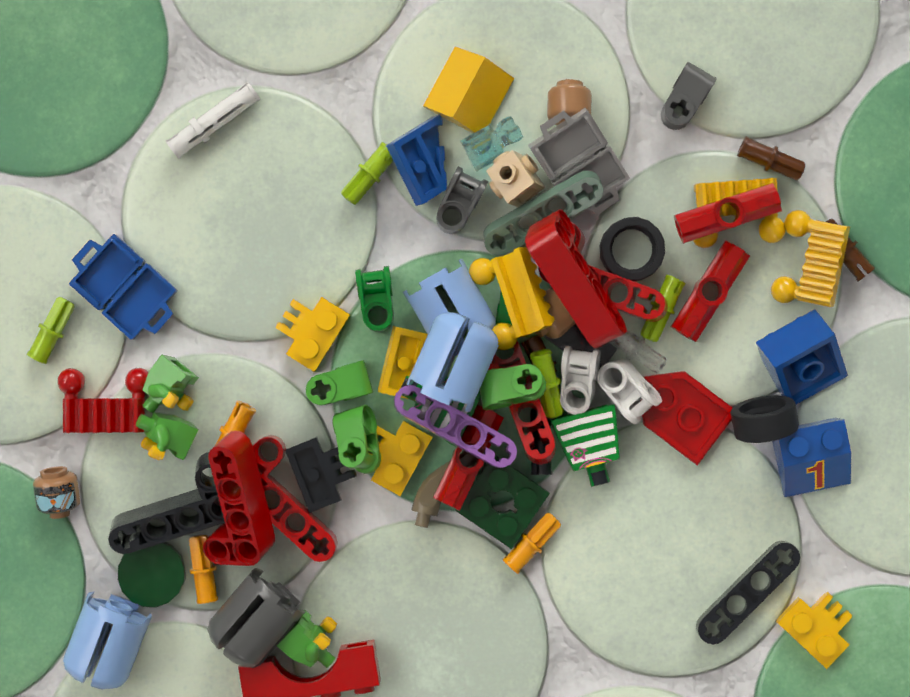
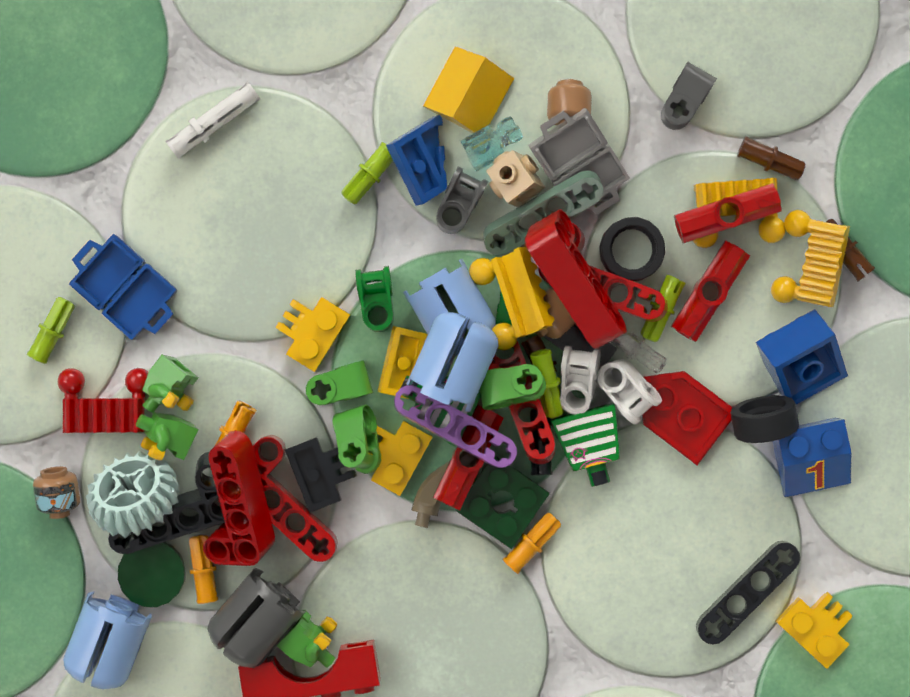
none -> light aqua gear [85,450,180,538]

